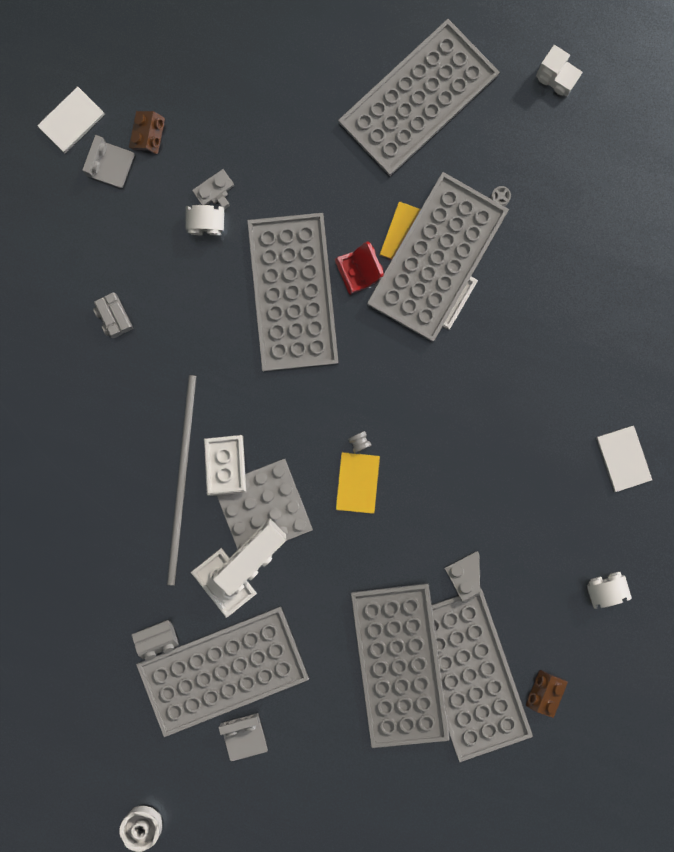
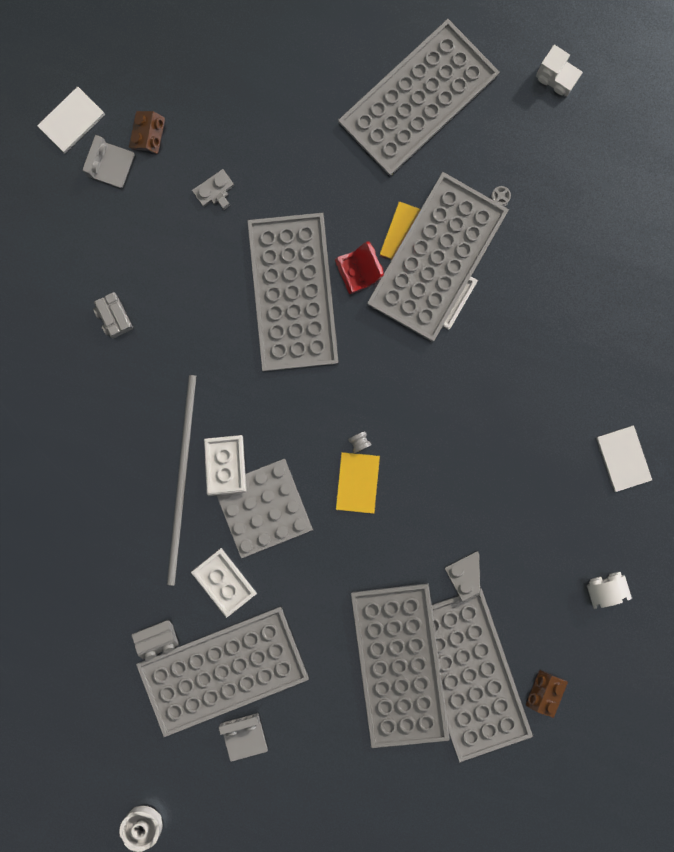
white brick [185,205,224,236] -> none
white brick [213,518,286,596] -> none

